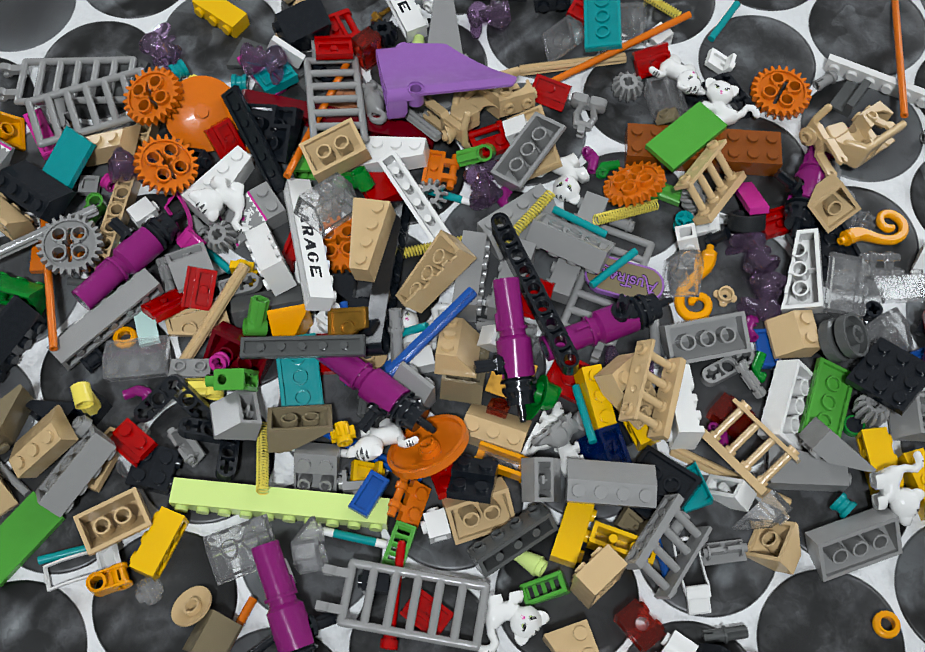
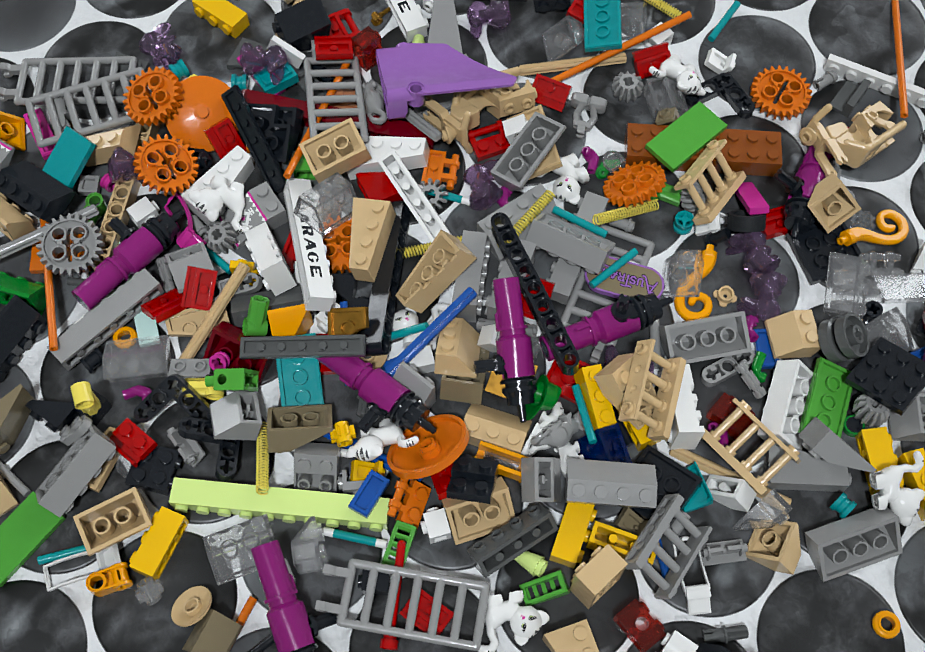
tan slope [8,405,79,478] -> none
green piece [336,166,375,192] -> none
black gear [367,18,398,49] -> none
light grey pin [388,308,404,362] -> none
bright green piece [456,143,496,167] -> none
clear red plate [486,398,511,419] -> none
white brick [675,223,700,257] -> none
white animal [702,77,761,126] -> none
white wedge [781,228,825,314] -> none
none -> clear tile [602,151,626,173]

